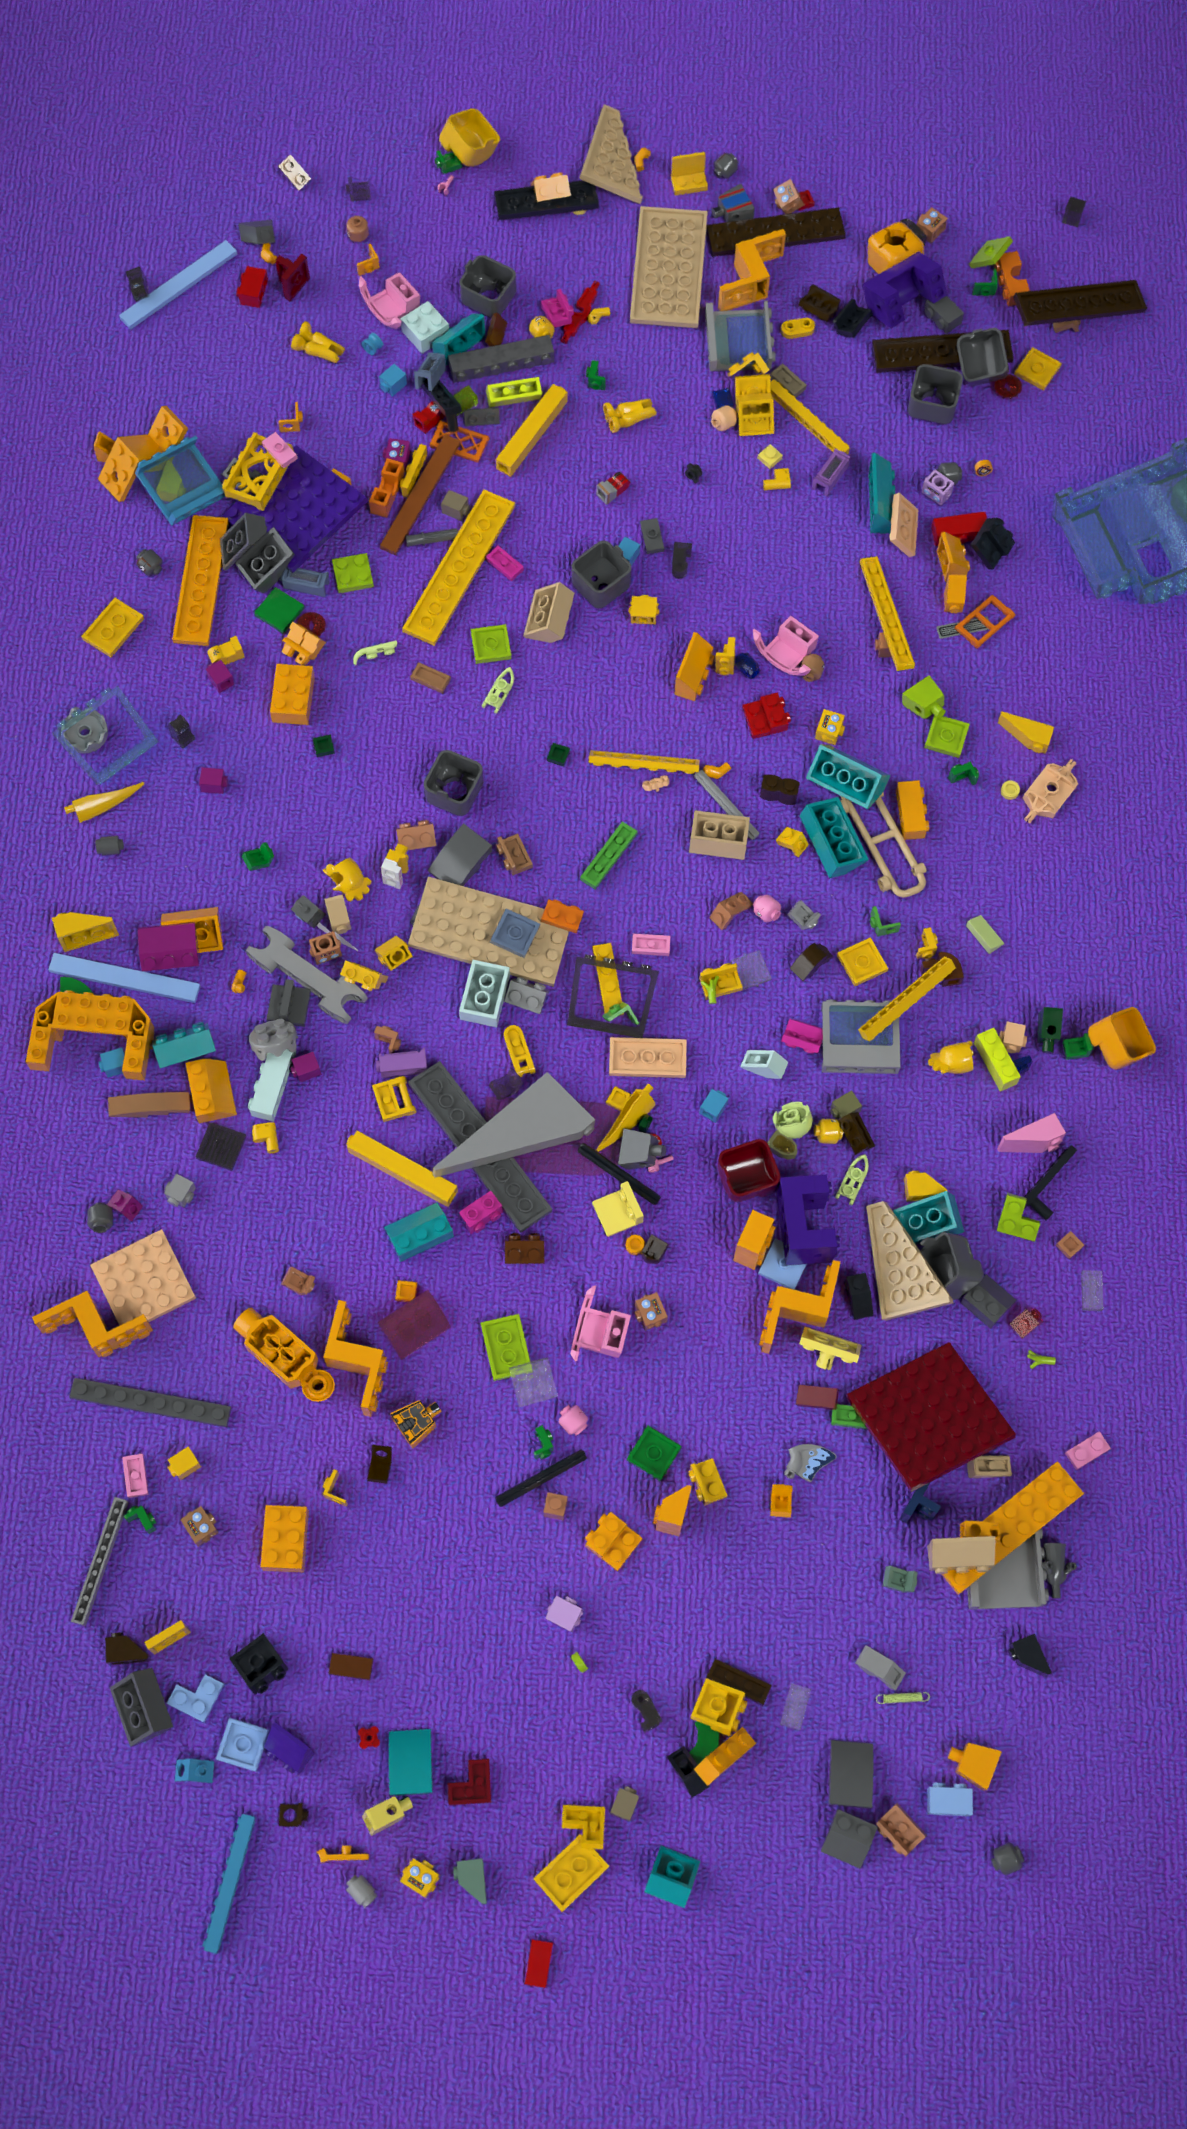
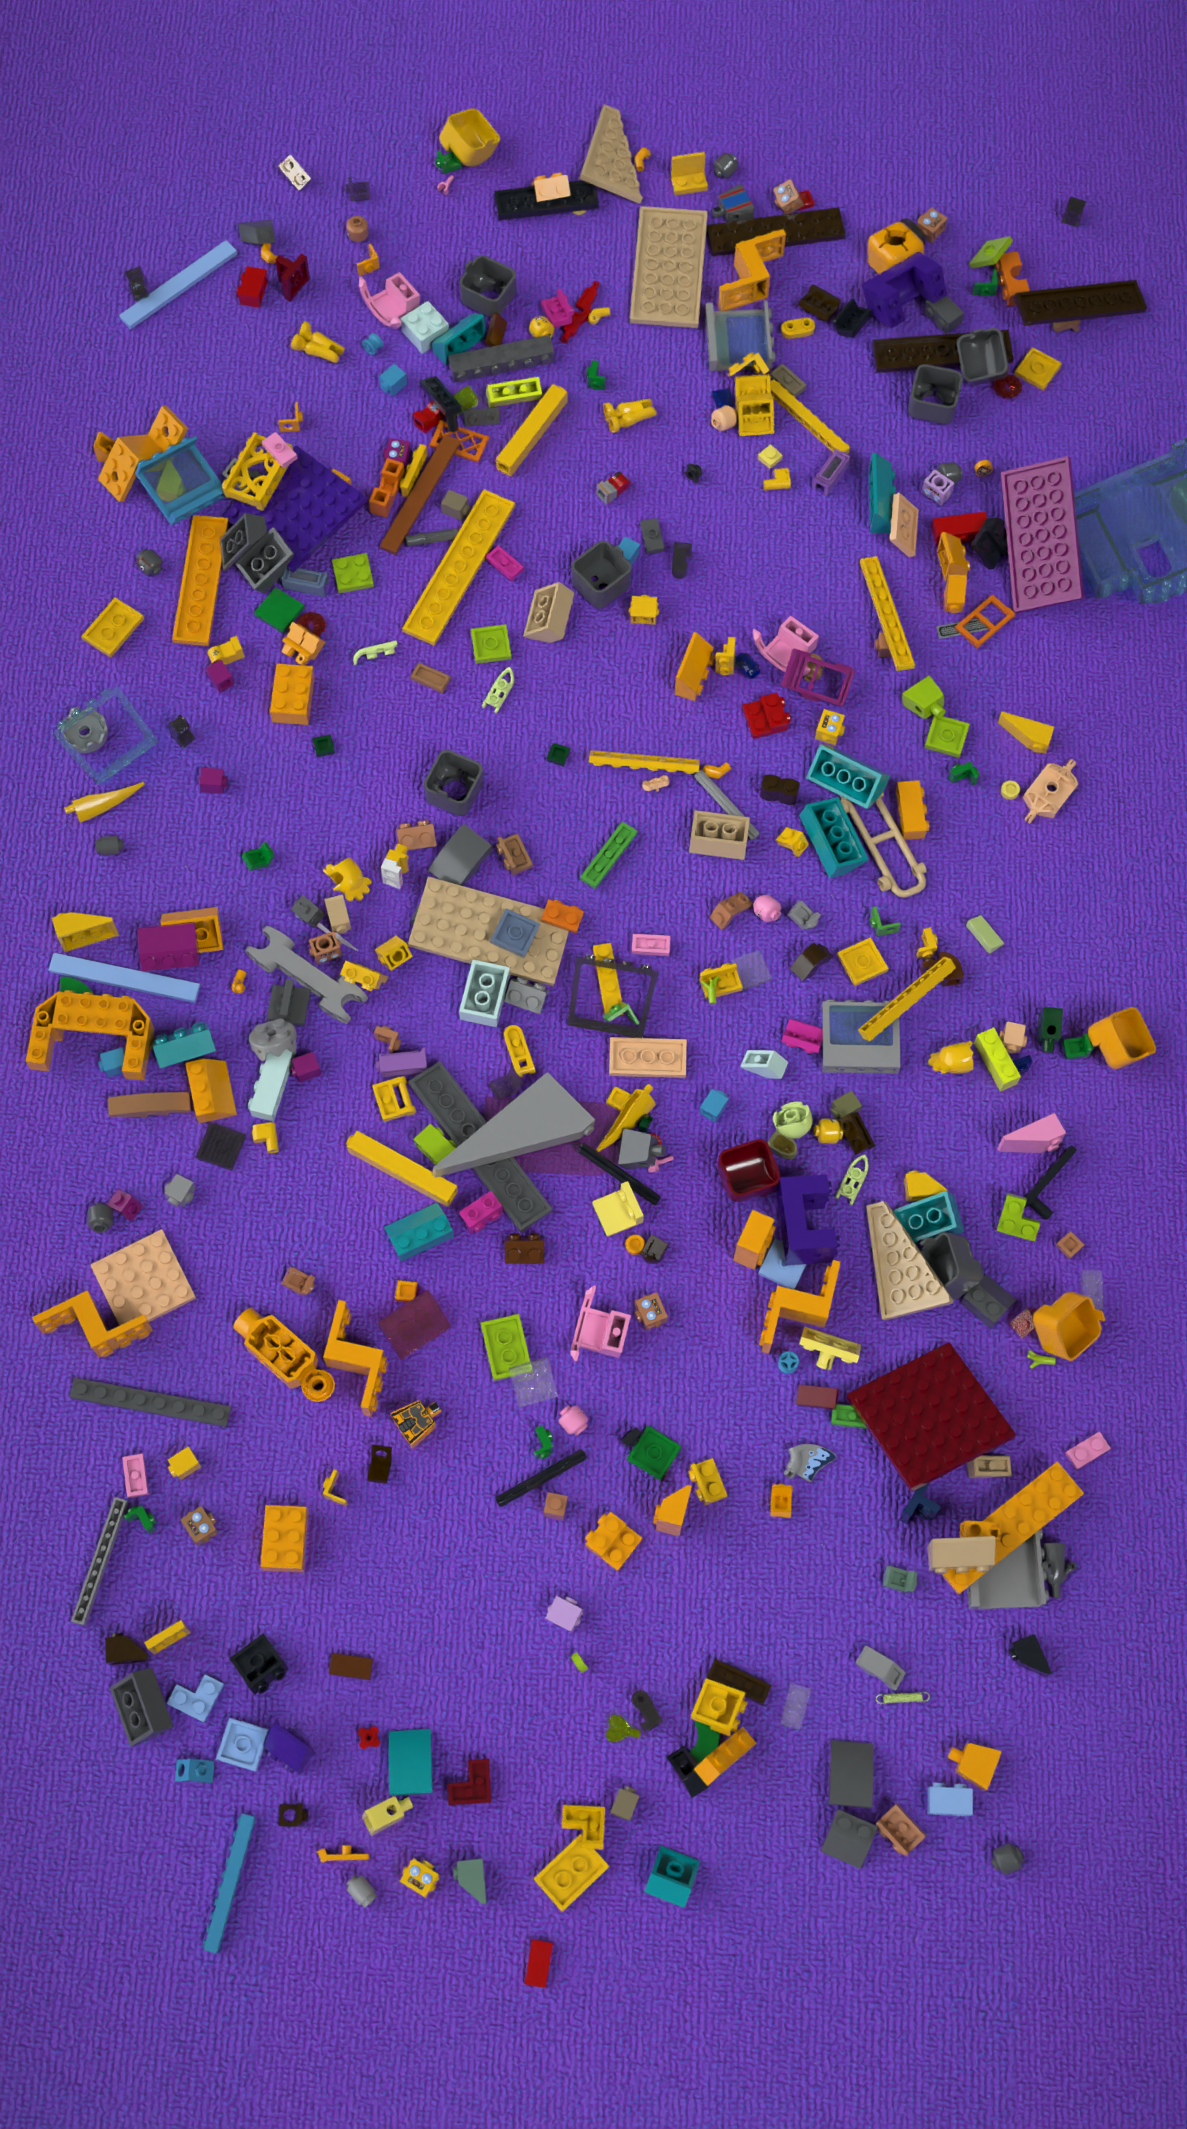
sand blue window [414,352,446,391] -> none
black slope [844,1273,874,1320] -> none
none -> lime brick [414,1124,457,1166]
none -> clear neon green rock [605,1715,641,1743]
none -> black plate [618,1427,641,1447]
none -> dark azure wheel [778,1351,799,1374]
none -> magenta piece [780,649,855,707]
none -> magenta plate [1001,456,1084,613]
none -> light orange piece [1033,1292,1106,1361]

